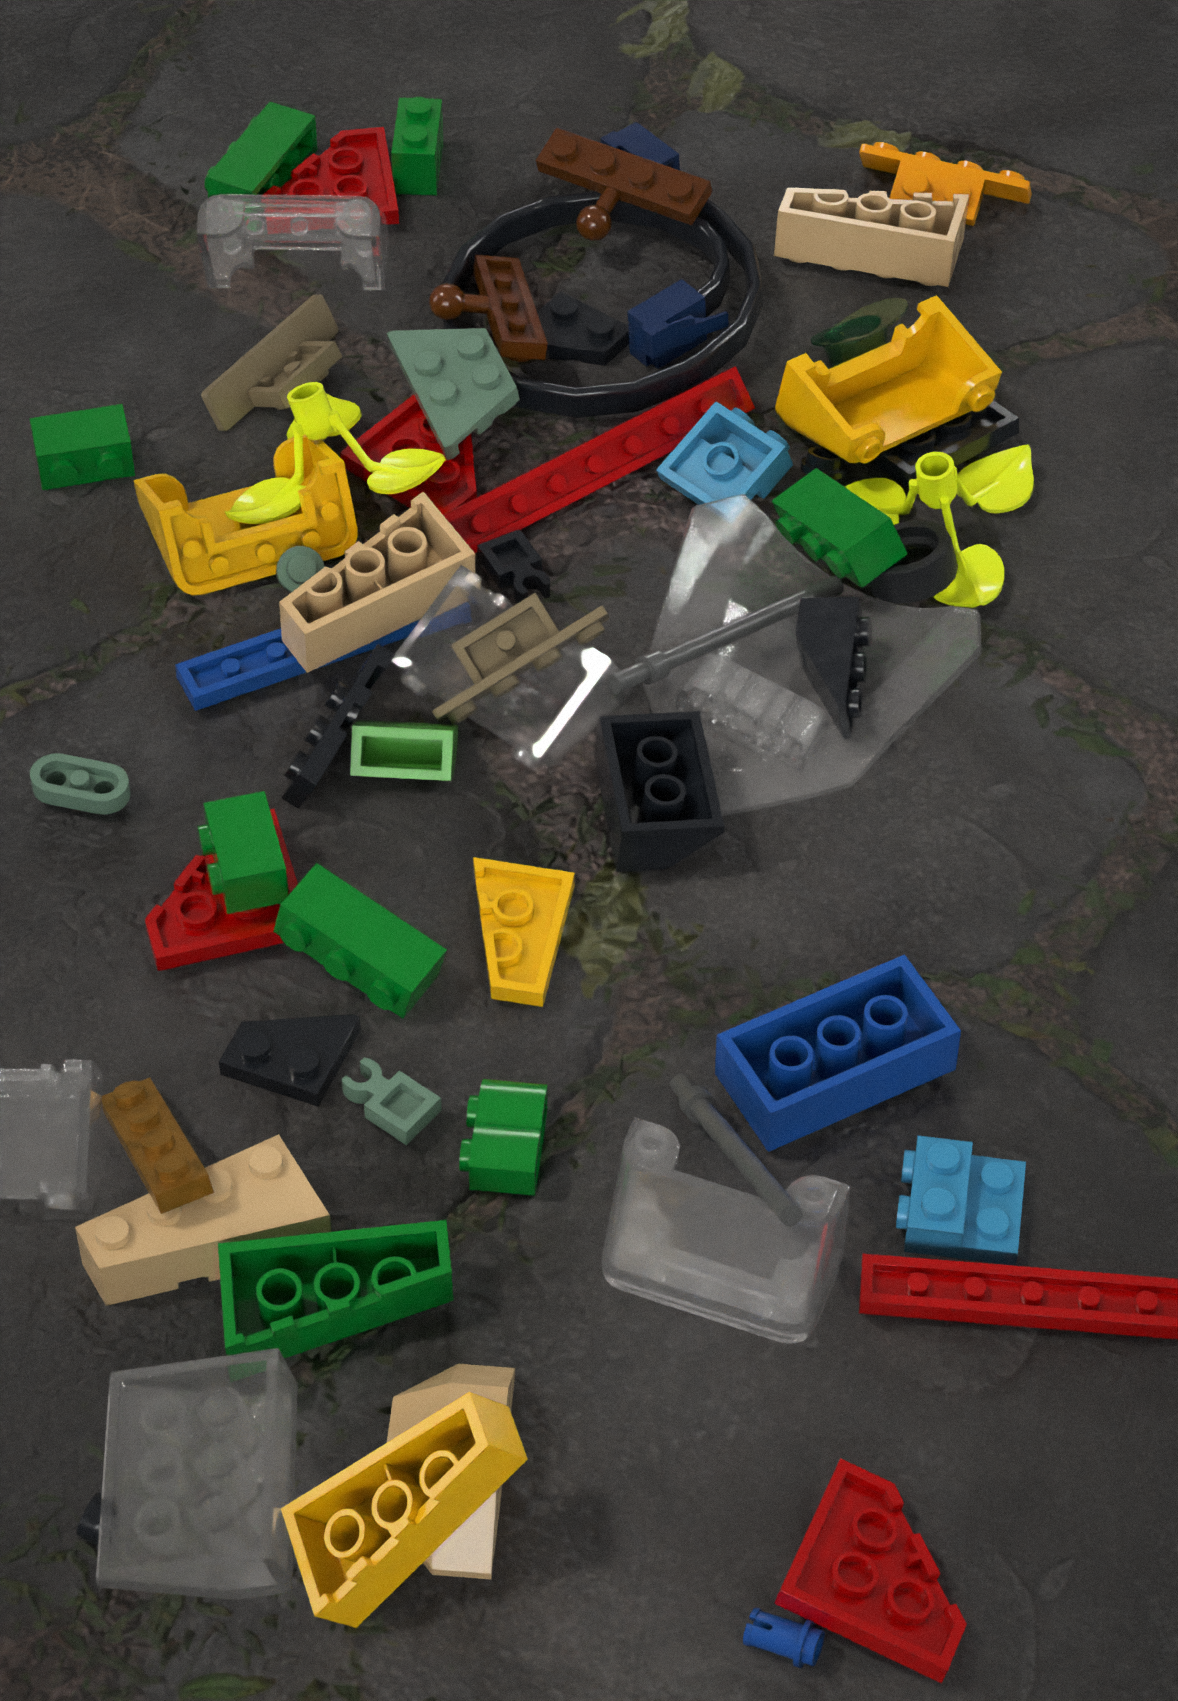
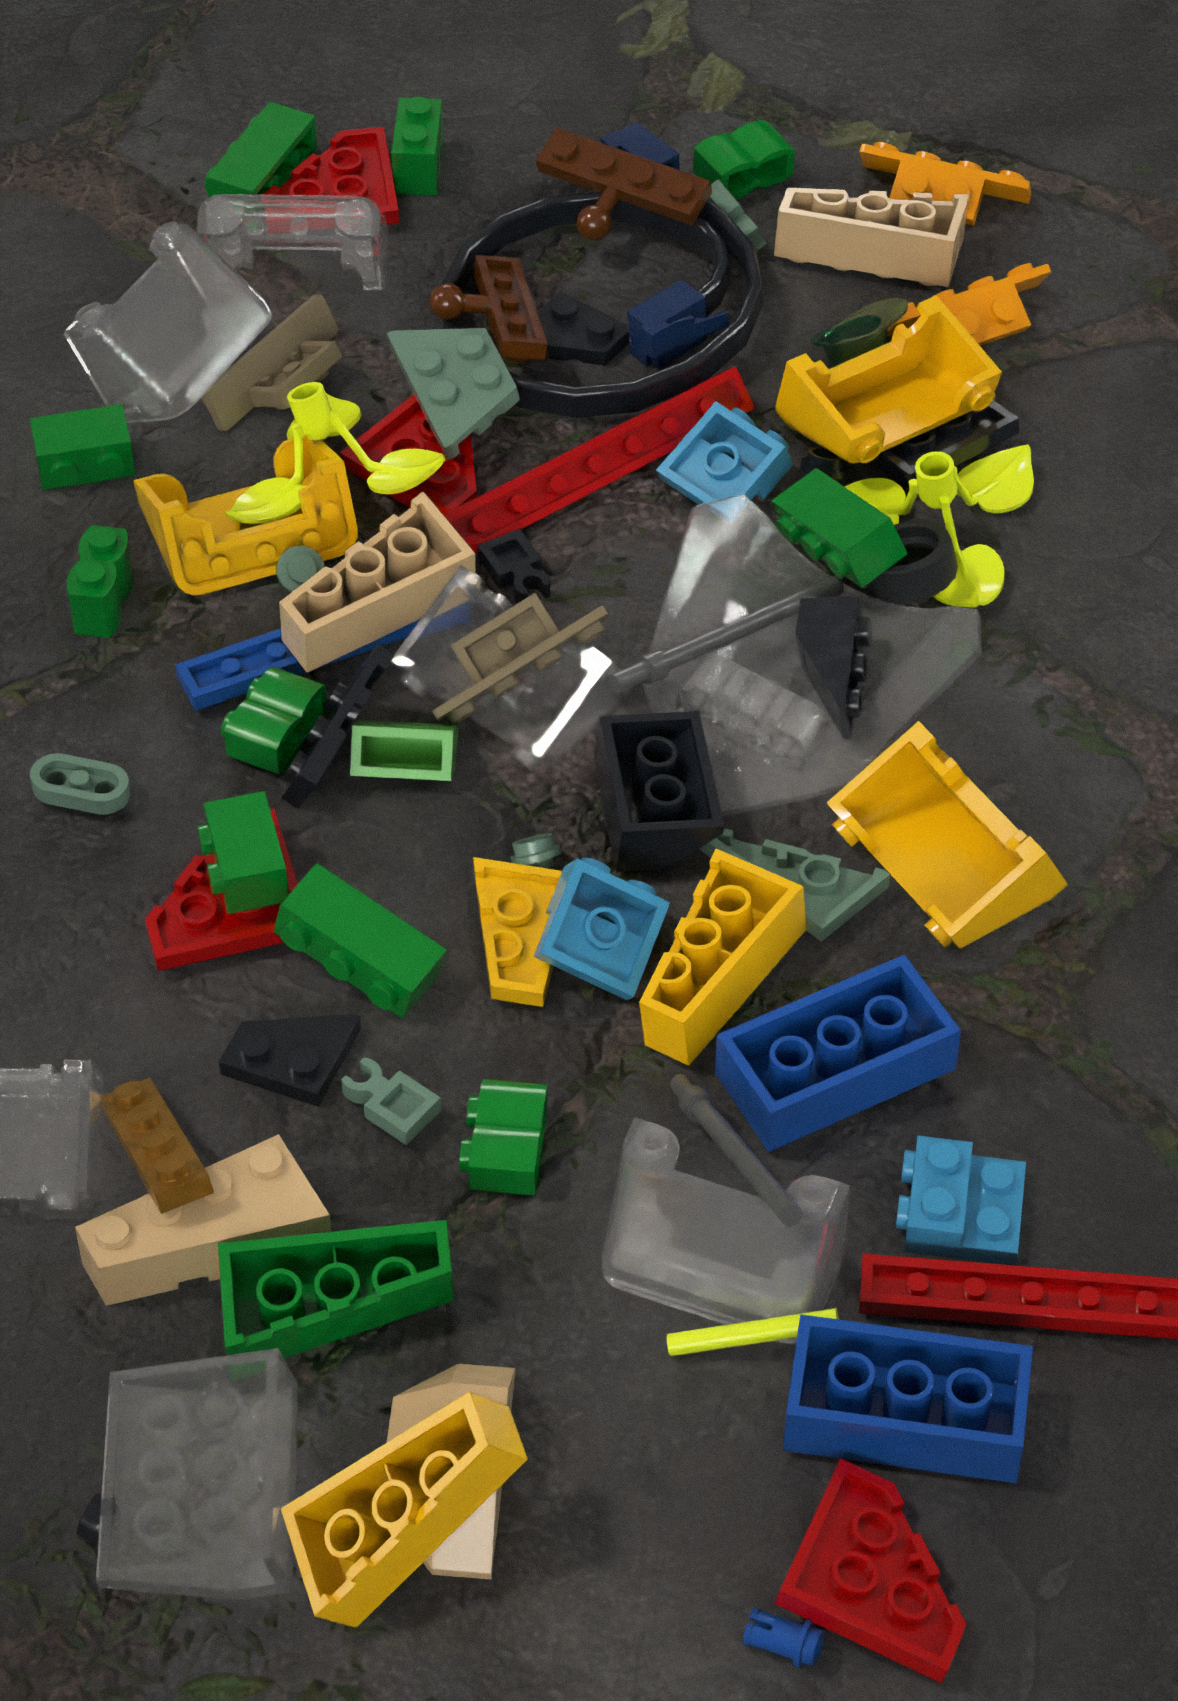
none -> clear windscreen [63,221,273,423]
none -> green brick [67,525,134,638]
none -> green brick [221,667,328,774]
none -> sand green plate [510,833,562,869]
none -> dark azure plate [533,858,670,1000]
none -> yellow wedge [639,849,807,1066]
none -> neon yellow bar [667,1308,839,1356]
none -> green brick [692,120,795,200]
none -> sand green wing [699,828,890,942]
none -> sand green plate [709,180,767,251]
none -> blue brick [783,1314,1033,1483]
none -> yellow windscreen [827,721,1068,949]
none -> light orange bracket [879,263,1052,346]

